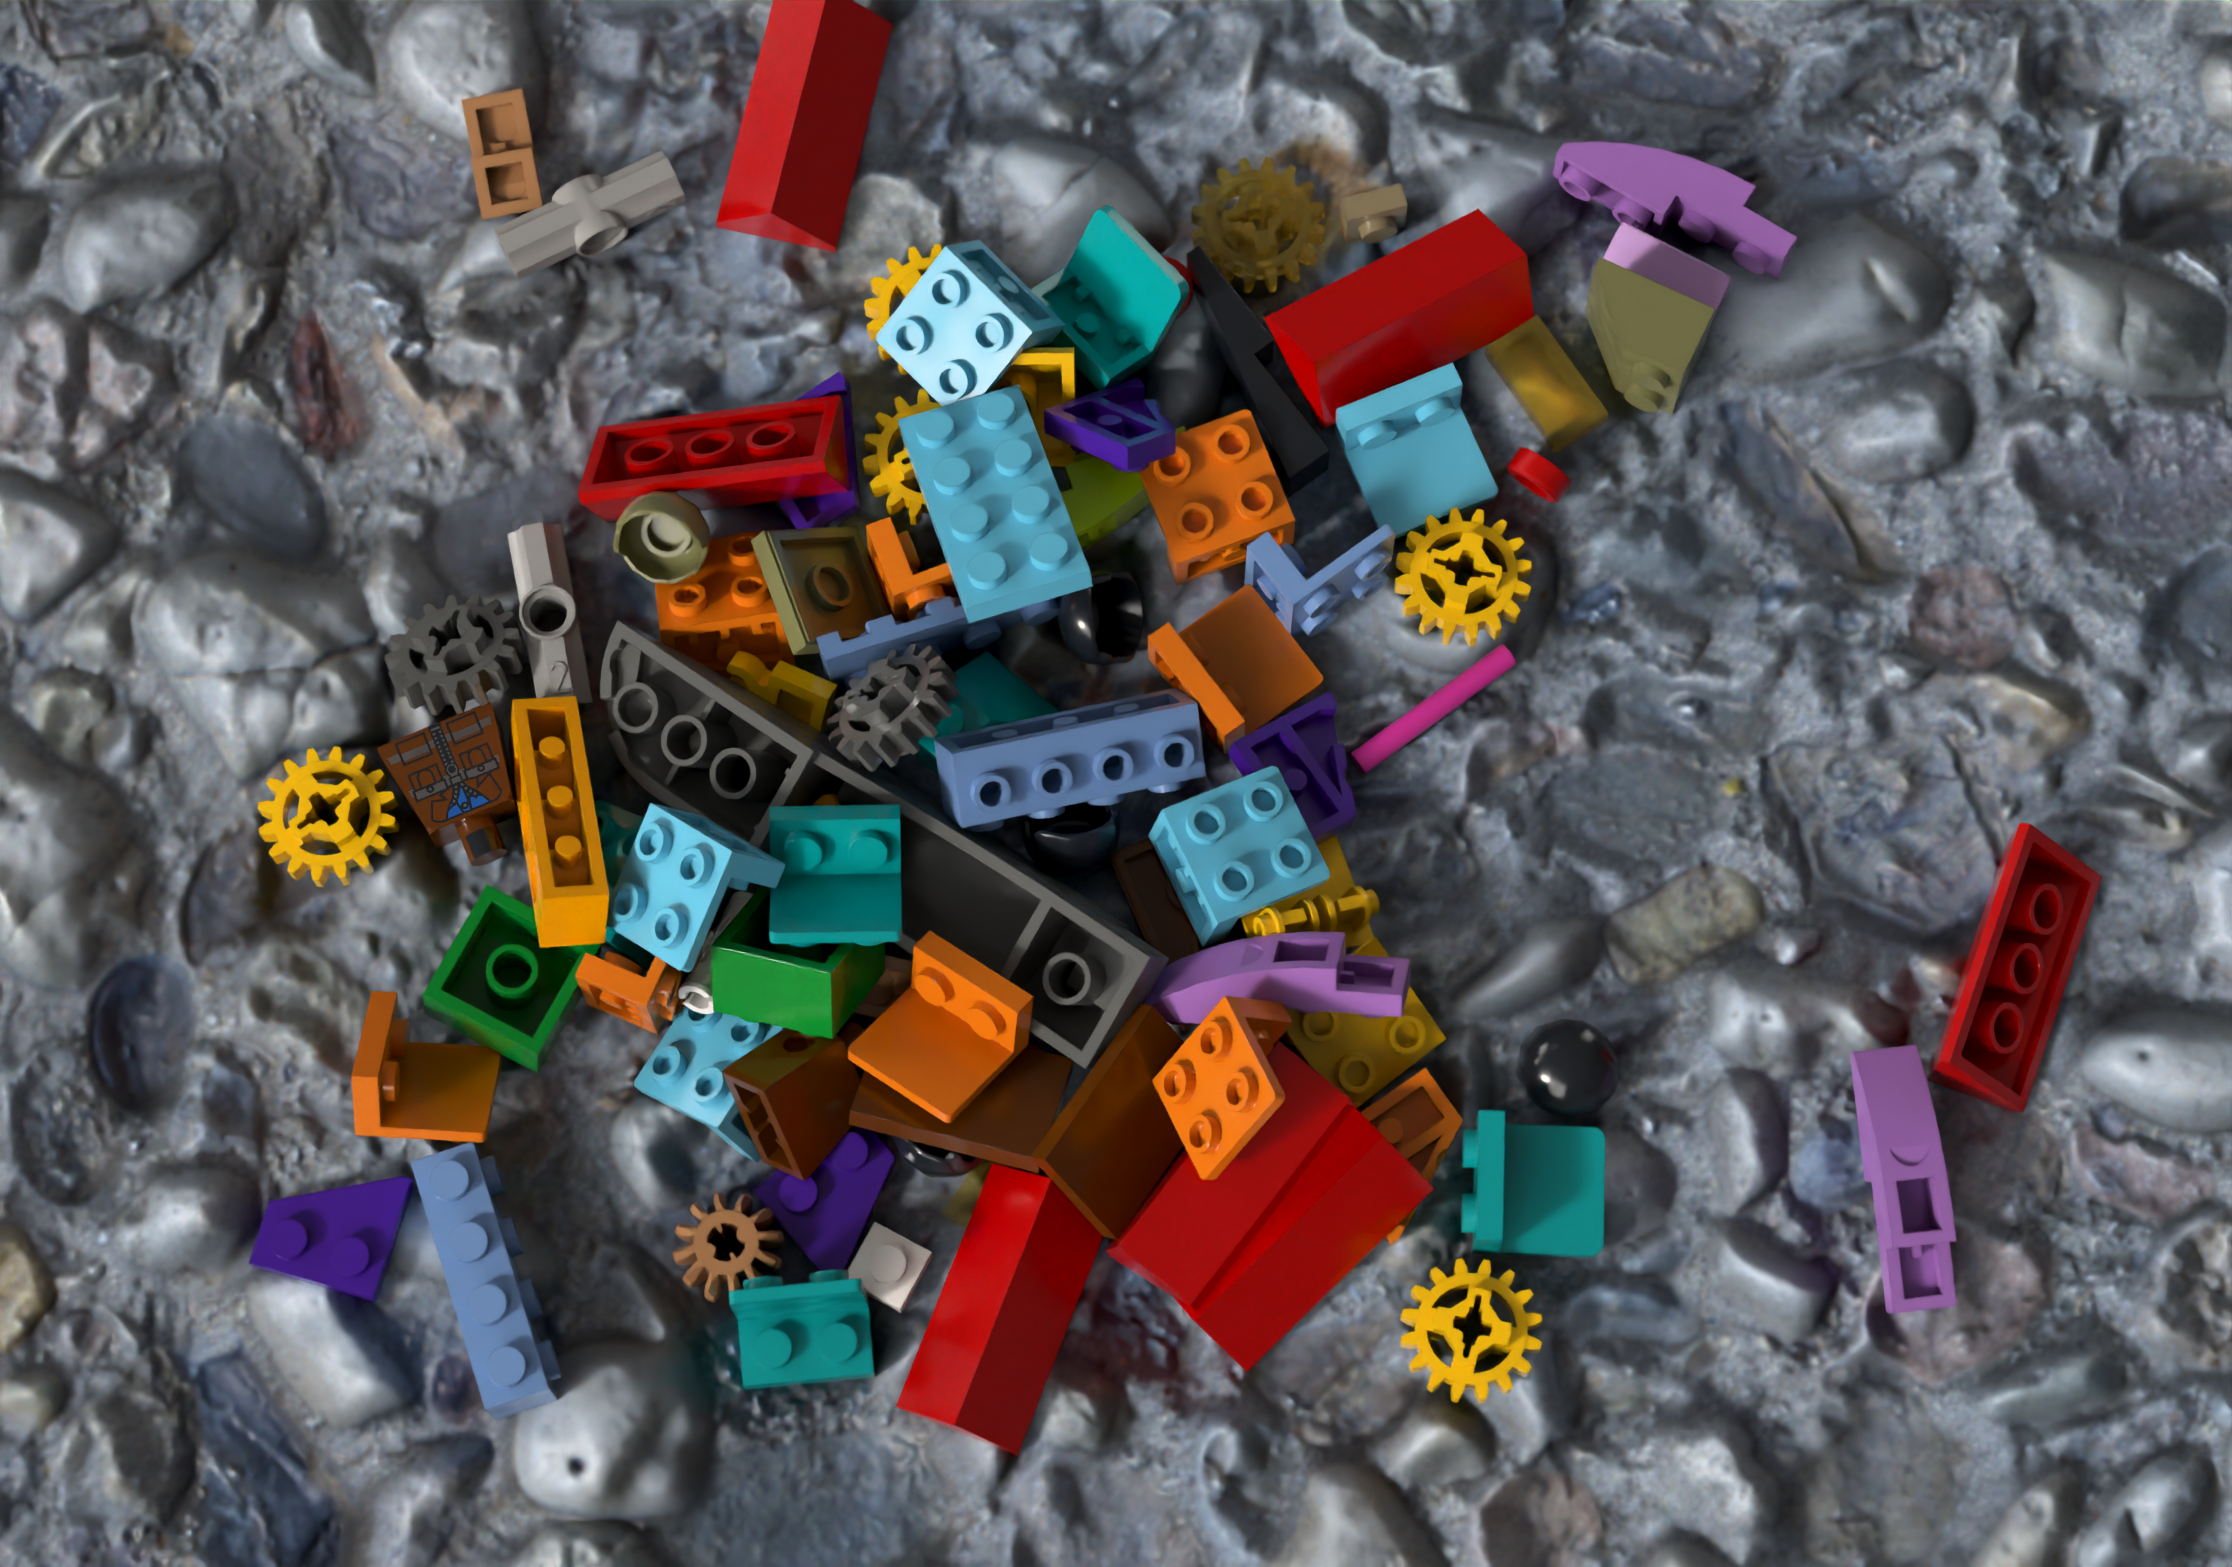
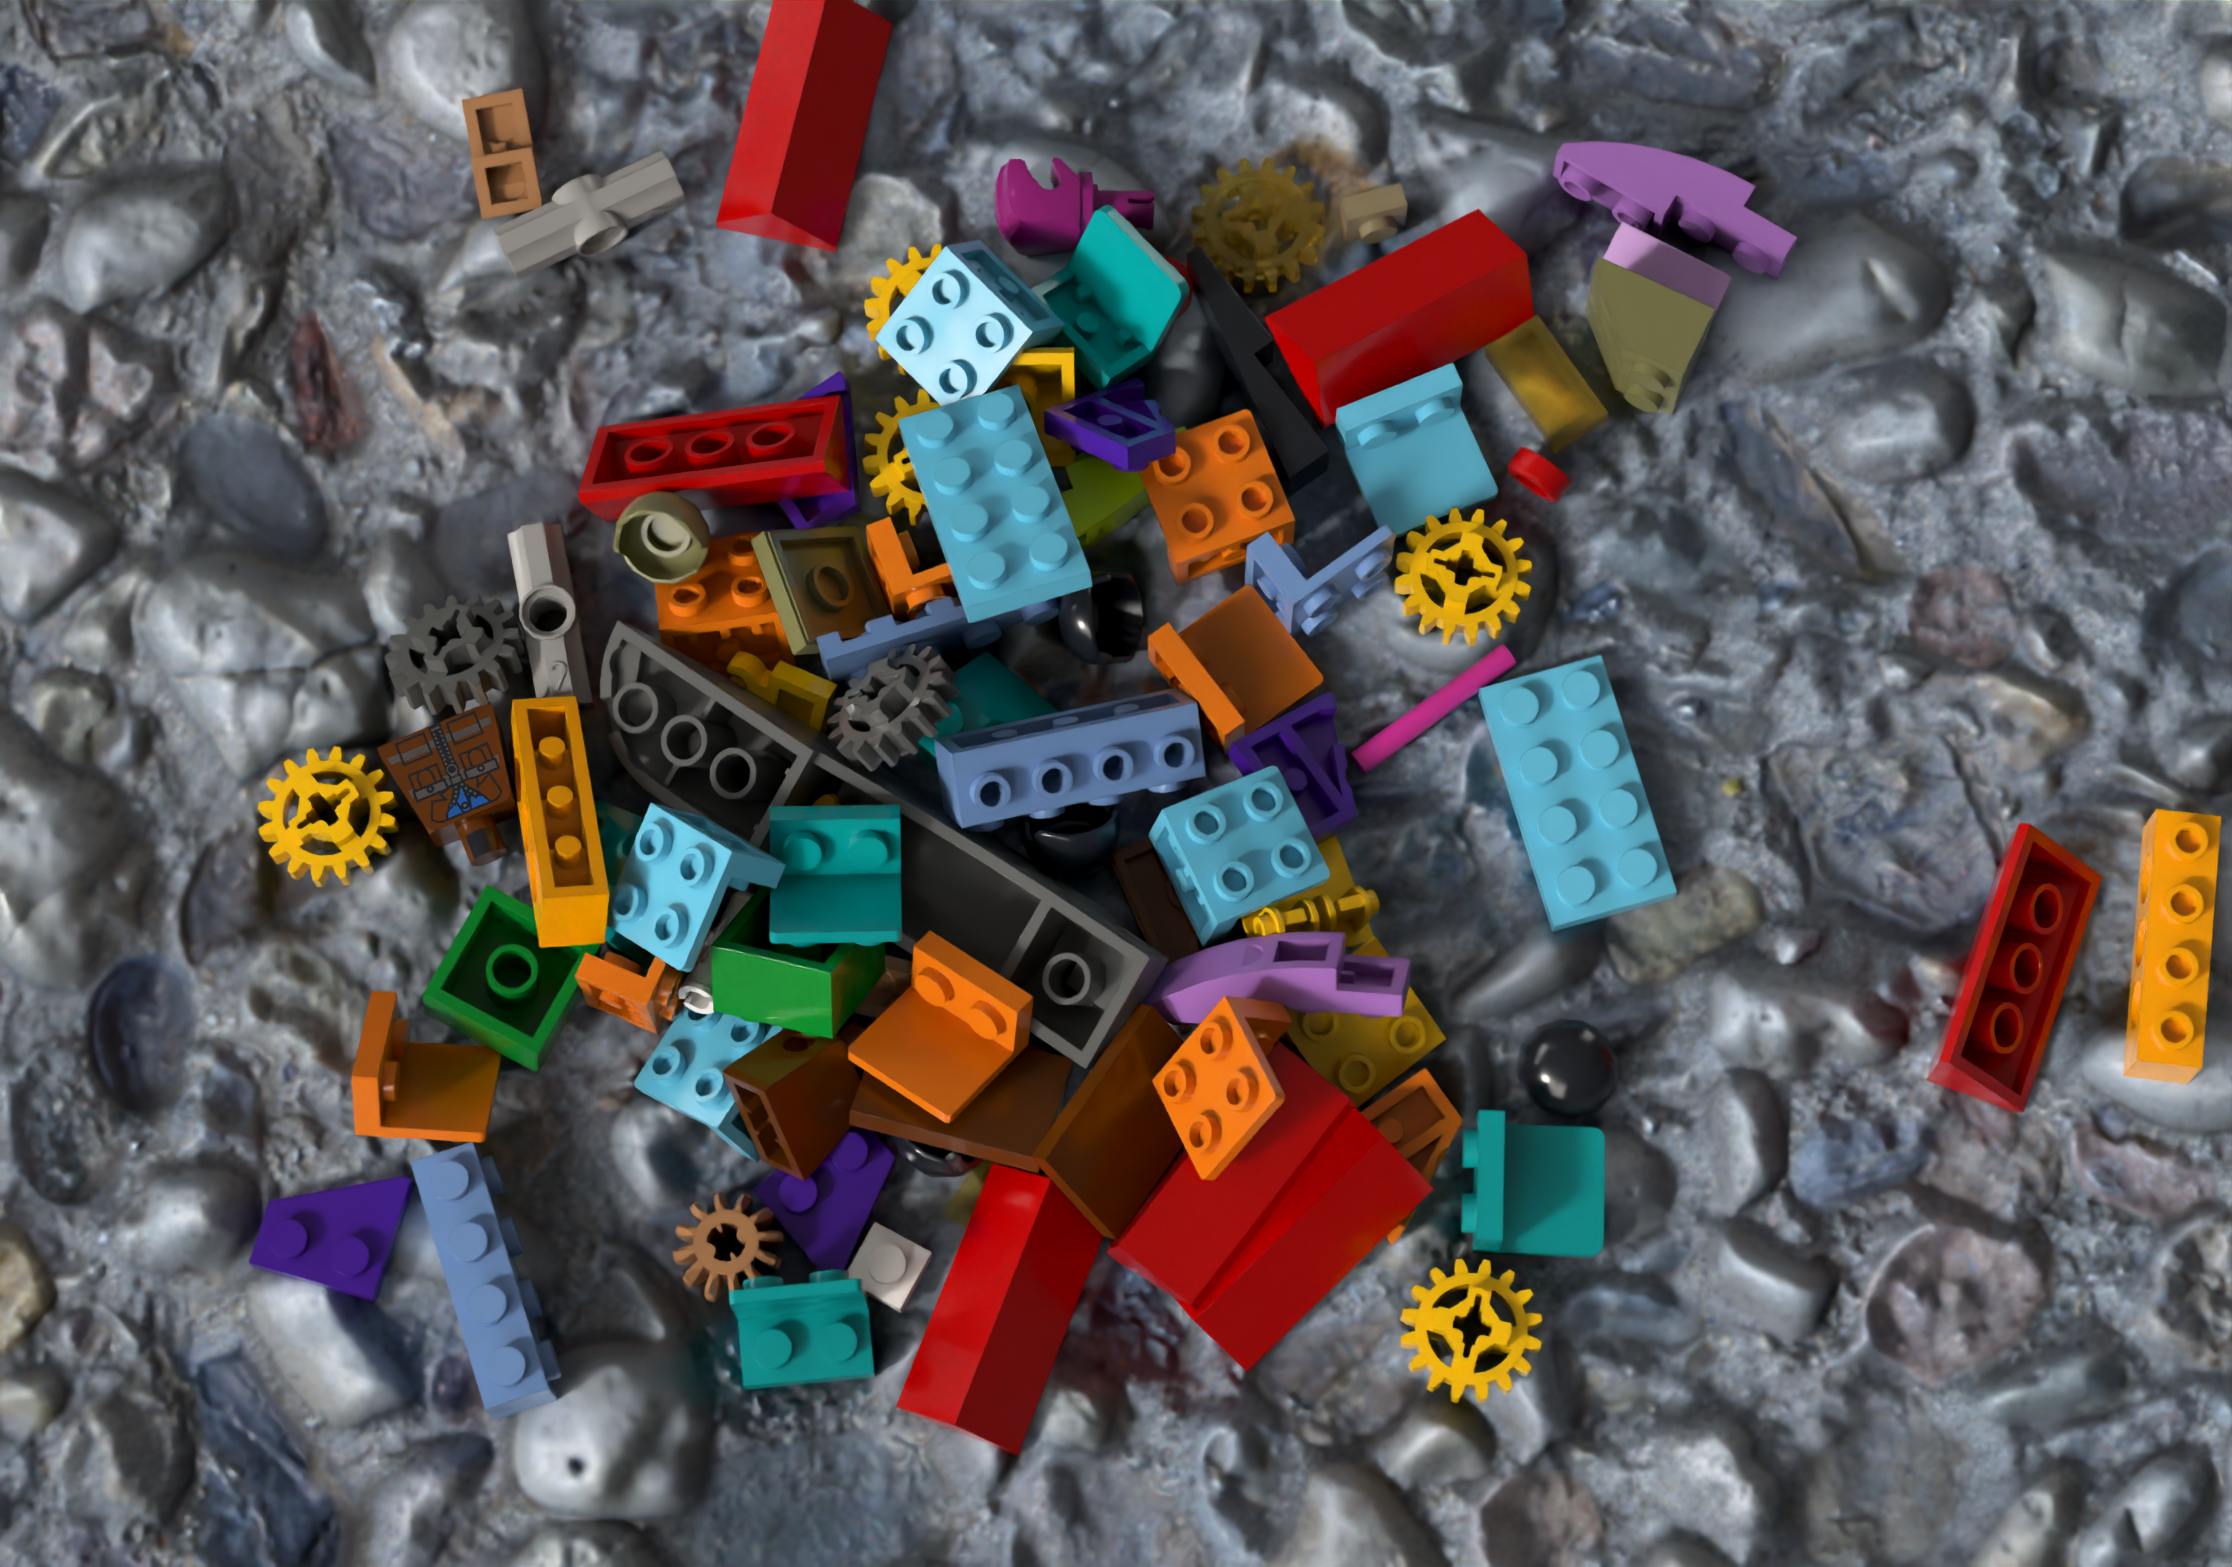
medium lavender slope [1850,1045,1957,1314] -> none
none -> magenta piece [994,157,1154,255]
none -> medium azure plate [1478,655,1677,932]
none -> light orange brick [2123,809,2221,1084]

